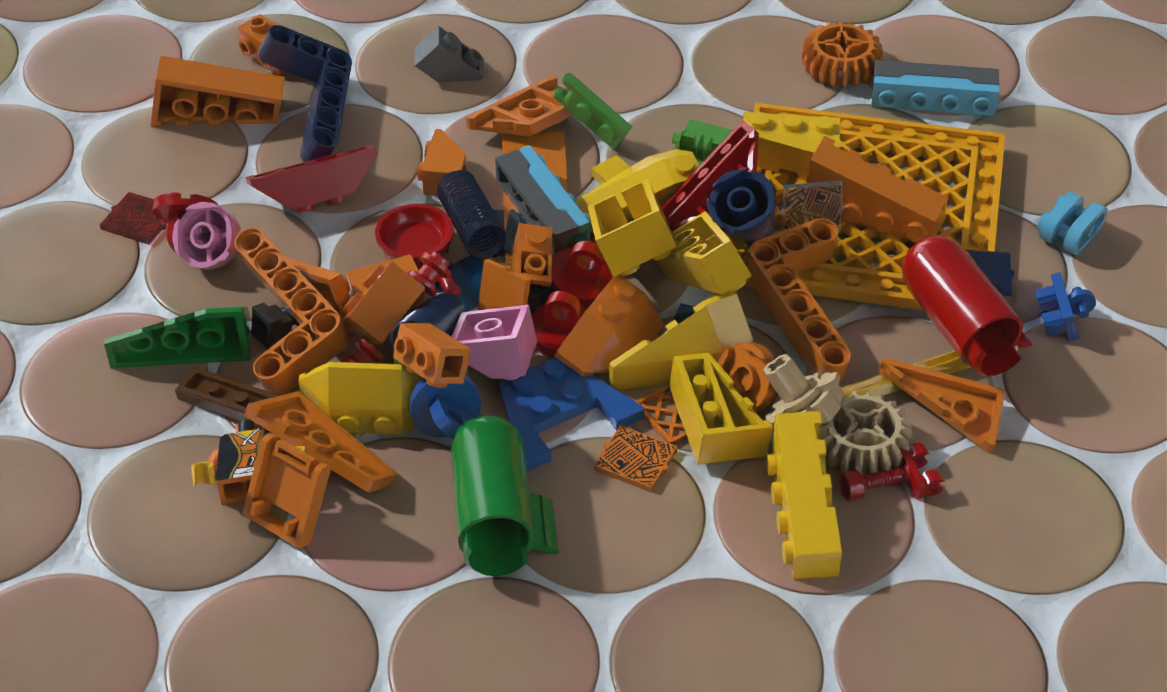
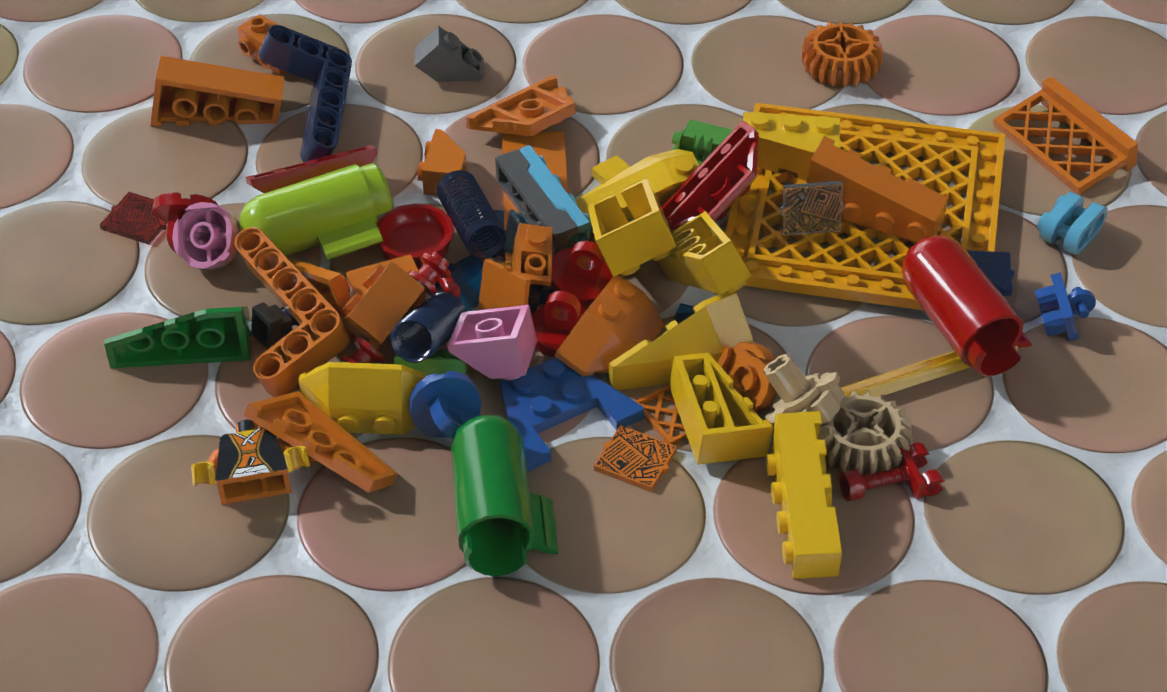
reddish brown tile [175,368,280,428] -> none
orange container [242,433,331,548] -> none
orange brick [393,323,471,388] -> none
bright green hinge [553,73,633,150] -> none
dark blue cone [707,169,776,249] -> none
orange beam [746,218,851,385] -> none
medium azure piece [871,60,999,116] -> none
orange wing [879,357,1006,453] -> none
none -> lime piece [239,163,394,260]
none -> orange fence [993,76,1138,195]

